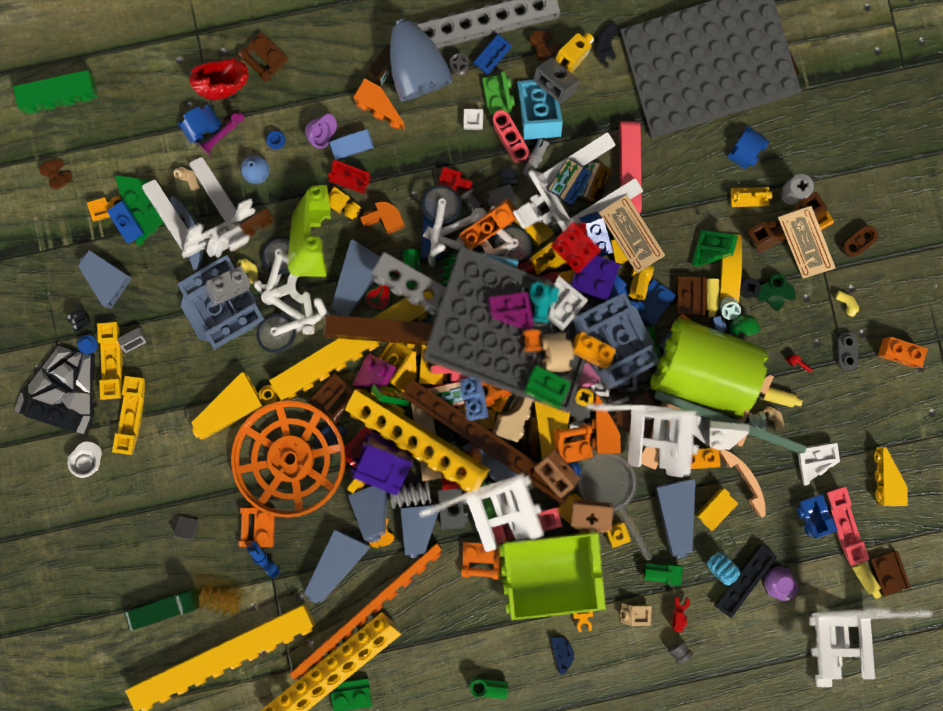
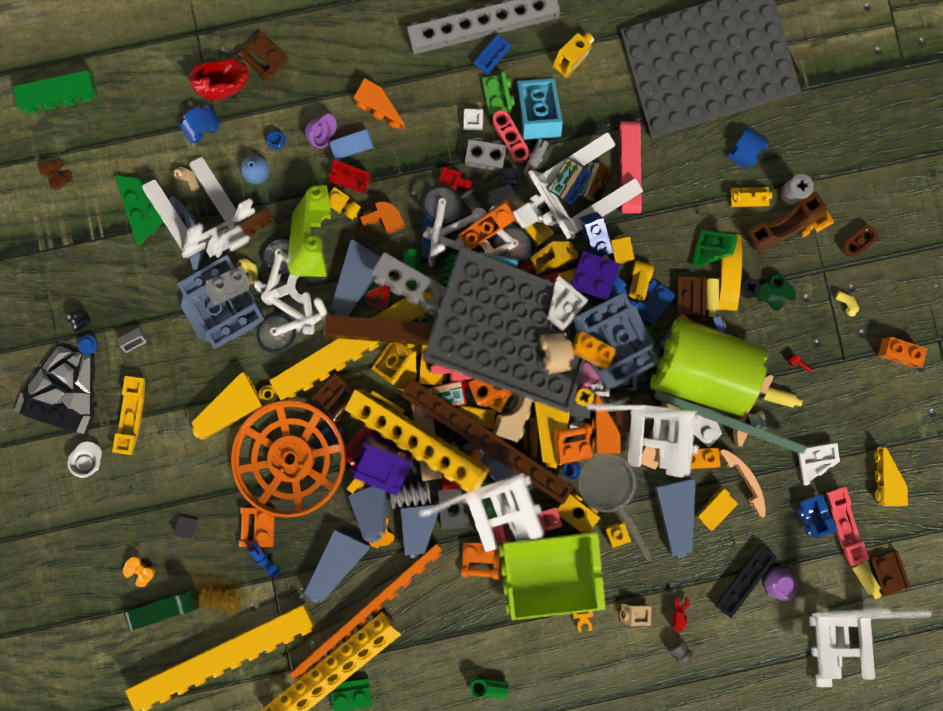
sand blue slope [78,250,132,309] -> none
light orange plate [87,196,121,222] -> none
yellow slope [97,322,123,400] -> none
blue plate [107,201,145,244] -> none
magenta piece [196,112,245,157] -> none
magenta wing [352,353,396,389] -> none
dark brown panel [365,44,392,86] -> none
green tile [371,384,411,407] -> none
sand blue cylinder [390,18,453,102] -> none
flat silver wheel [450,53,469,76] -> none
medium blue slope [460,377,488,421] -> none
magenta wing [488,292,534,331] -> none
orange bush [523,330,542,352] -> none
green plate [523,366,571,409] -> none
reddish brown piece [528,30,558,60] -> none
teal connector [530,282,559,323] -> none
dark grey brick [533,58,580,104] -> none
medium nougat brick [534,450,581,498] -> none
red hinge [550,221,602,274] -> none
dark blue tile [550,635,574,675] -> none
medium nougat brick [571,499,613,533] -> none
black piece [595,22,617,69] -> none
sticker [599,195,665,273] -> none
green piece [643,563,683,586] -> none
medium azure gear [707,552,740,585] -> none
white wing [710,421,749,450] -> none
light aqua wheel [719,297,741,320] -> none
green hair [728,314,761,336] -> none
tan arm [763,407,785,431] -> none
sticker [778,206,835,279] -> none
dark grey plate [836,333,859,371] -> none
none -> light orange piece [123,556,155,587]
none -> light grey brick [465,138,507,171]

